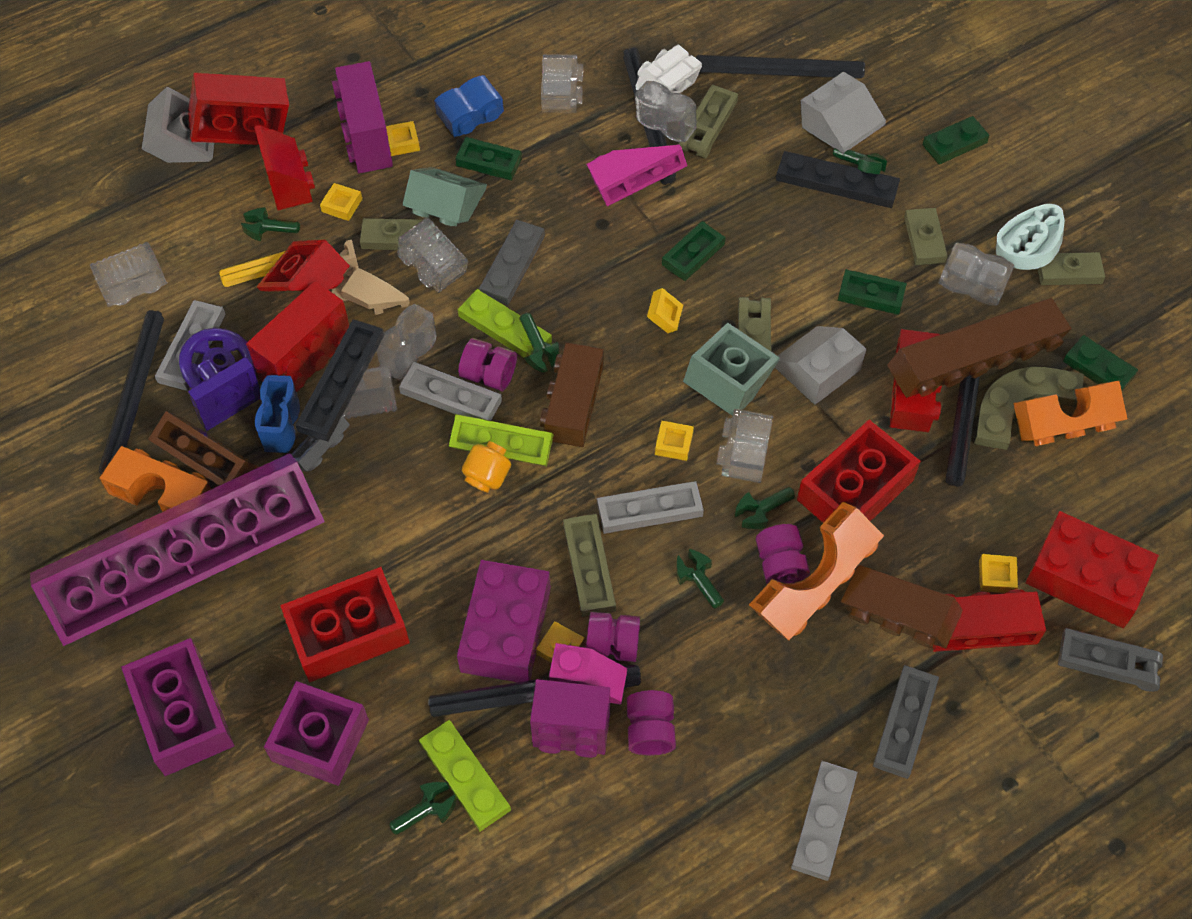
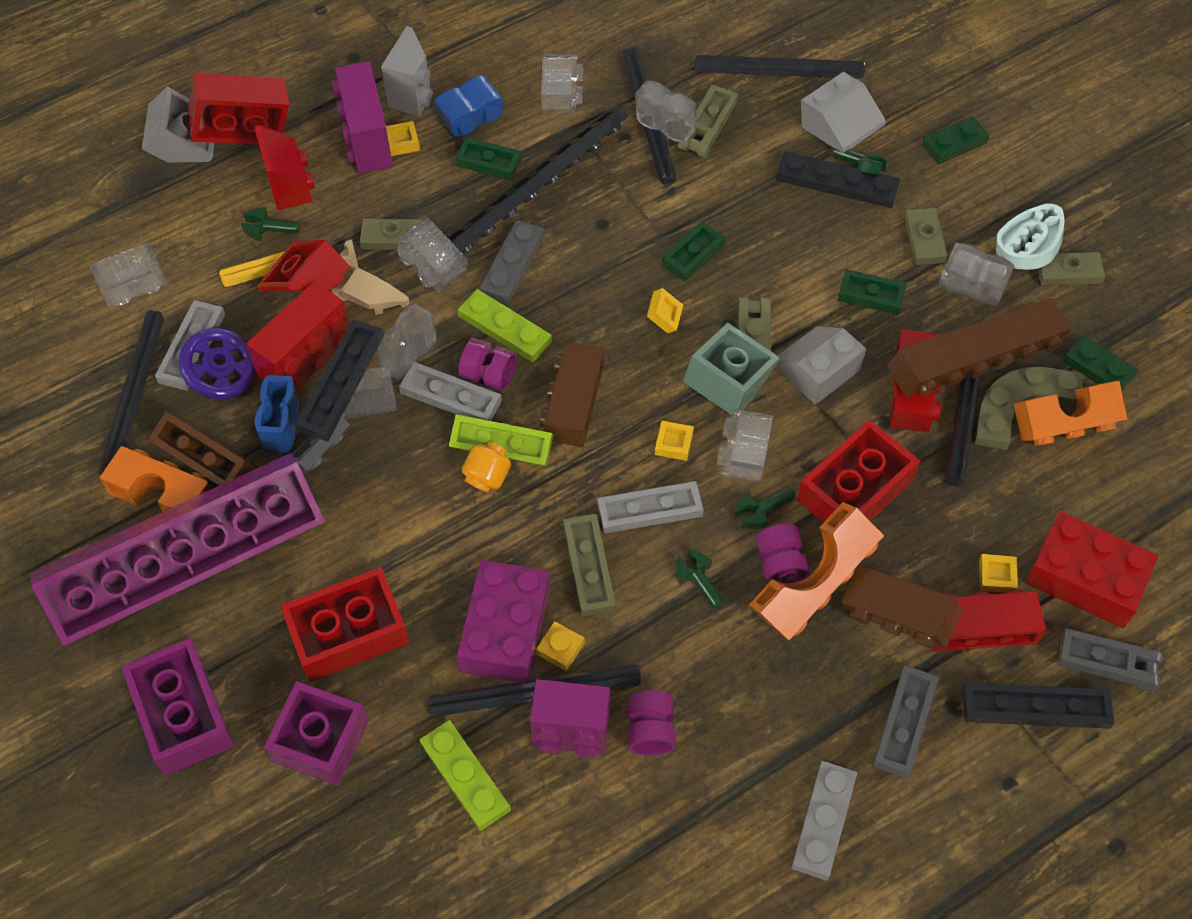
dark purple tile [188,357,261,431] -> none
yellow plate [320,183,362,221] -> none
dark green bar [389,782,457,835] -> none
sand green slope [403,167,487,226] -> none
dark green bar [519,312,560,373] -> none
dark pink slope [549,643,627,705] -> none
dark pink slope [586,145,687,206] -> none
magenta wheel [586,612,640,662] -> none
white brick [635,45,702,108] -> none
none -> light grey slope [381,26,433,117]
none -> black plate [439,107,629,255]
none -> black plate [962,683,1114,729]

